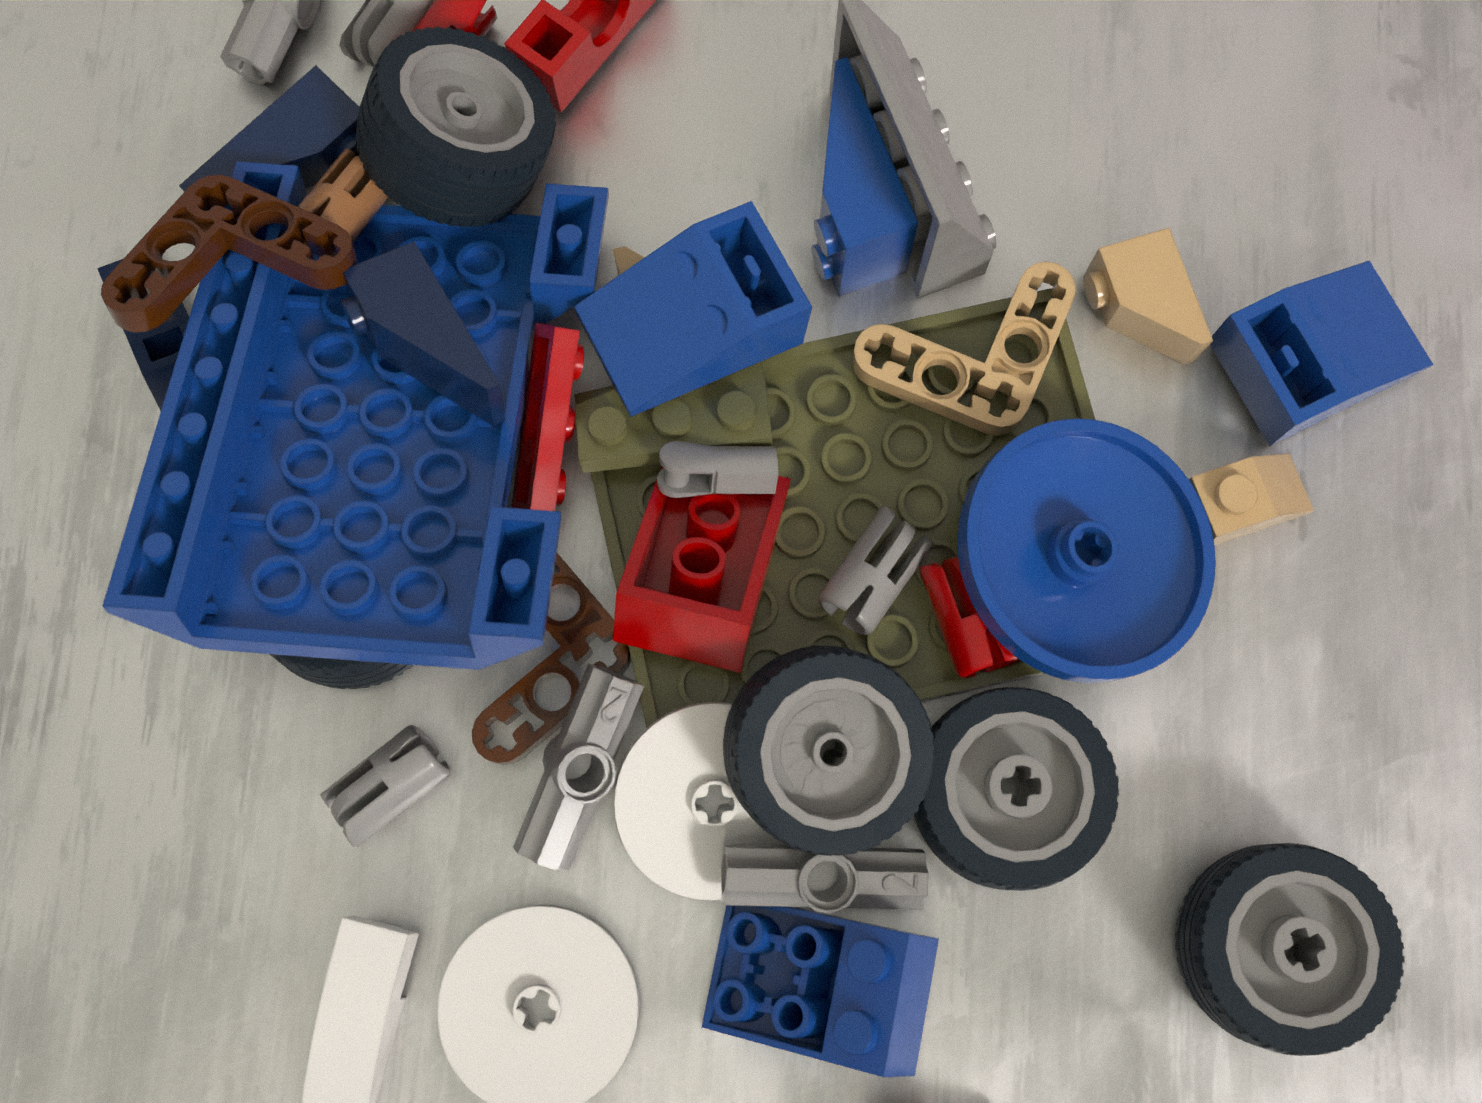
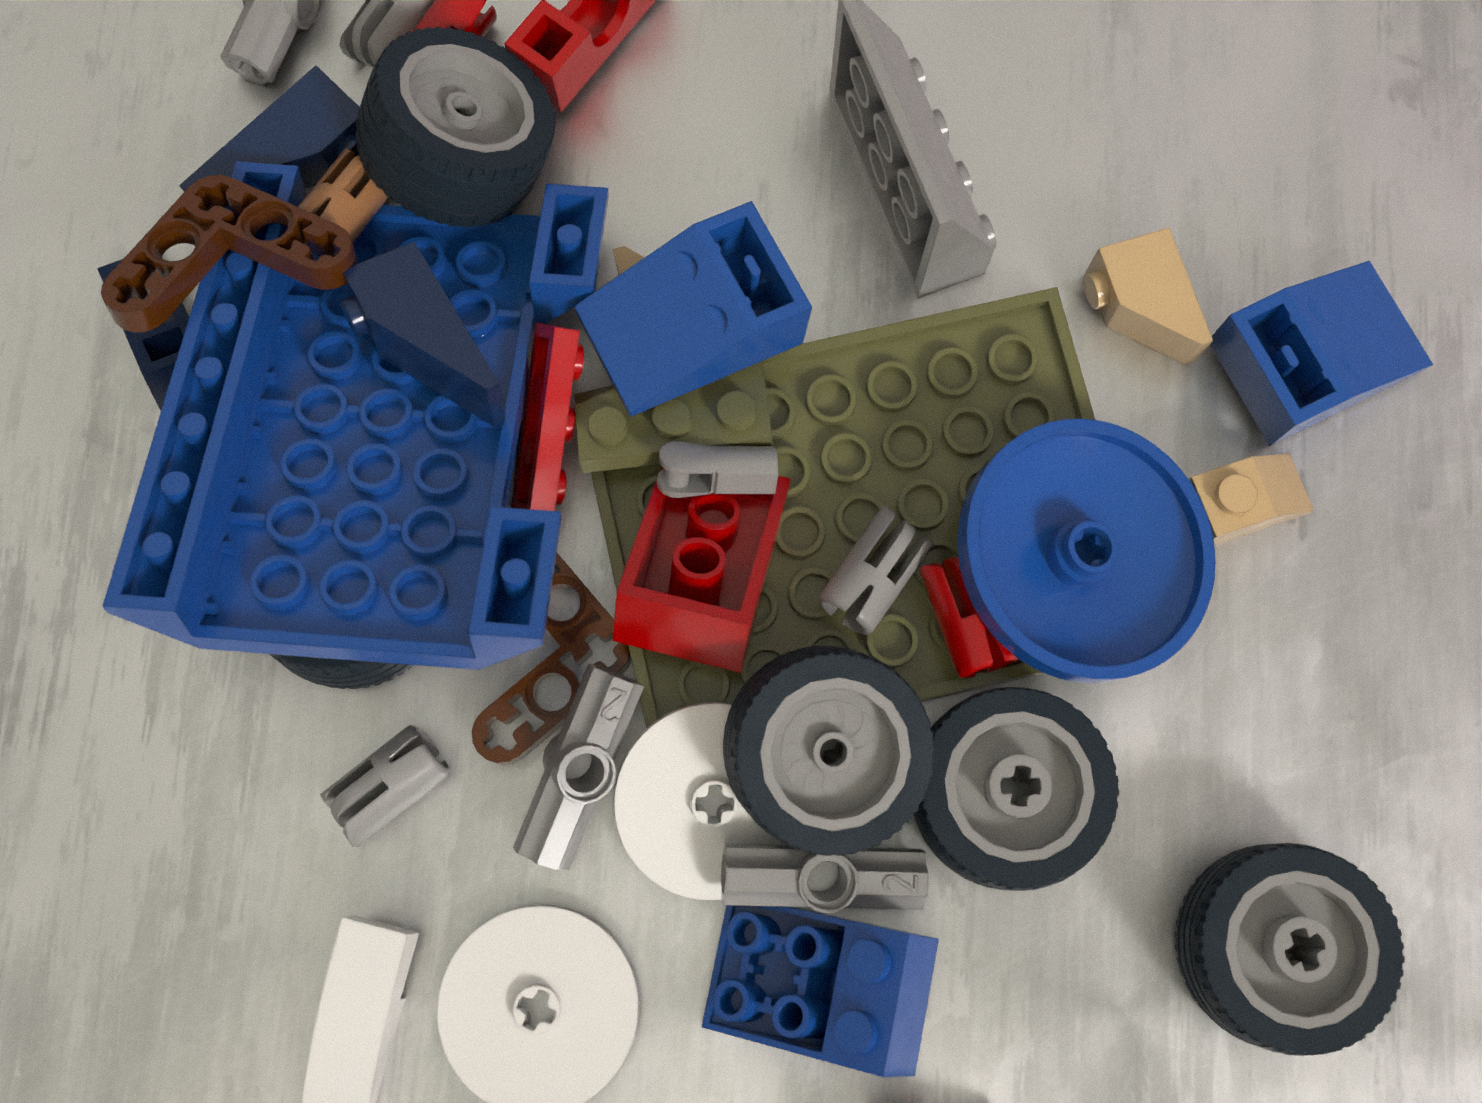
blue slope [811,57,919,297] -> none
tan beam [852,261,1076,436] -> none

